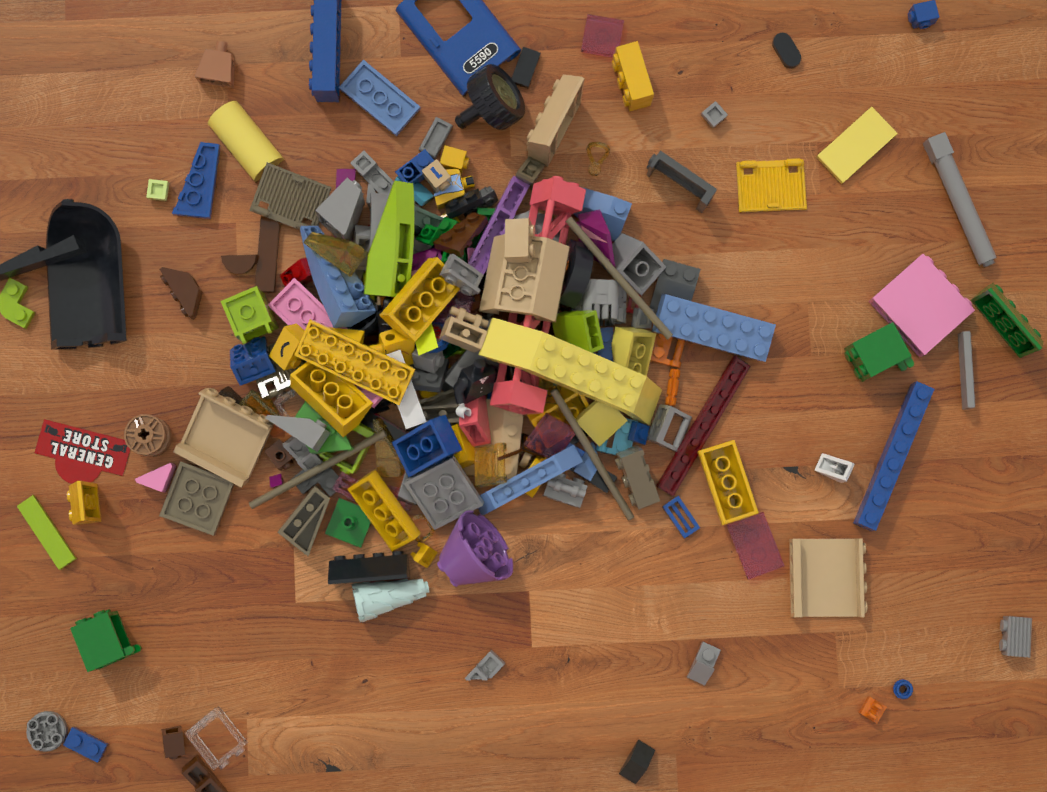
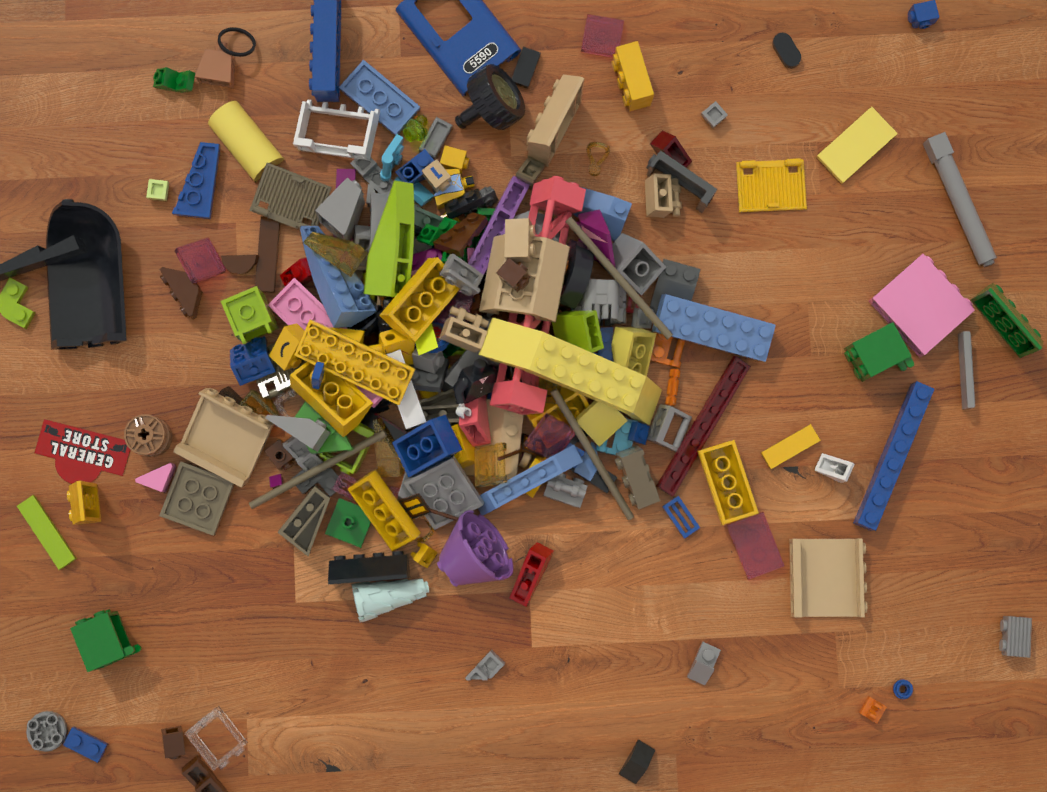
none -> green slope [153,67,196,93]
none -> clear pink tile [175,238,226,284]
none -> black piece [217,27,256,57]
none -> white hinge [293,99,380,161]
none -> blue tile [311,362,324,390]
none -> medium azure plate [380,134,404,181]
none -> piece [399,493,459,521]
none -> clear neon green animal [403,115,428,142]
none -> reddish brown brick [496,258,530,293]
none -> red slope [509,542,554,607]
none -> tan brick [645,173,682,218]
none -> dark red slope [650,130,692,168]
none -> yellow tile [761,424,821,469]

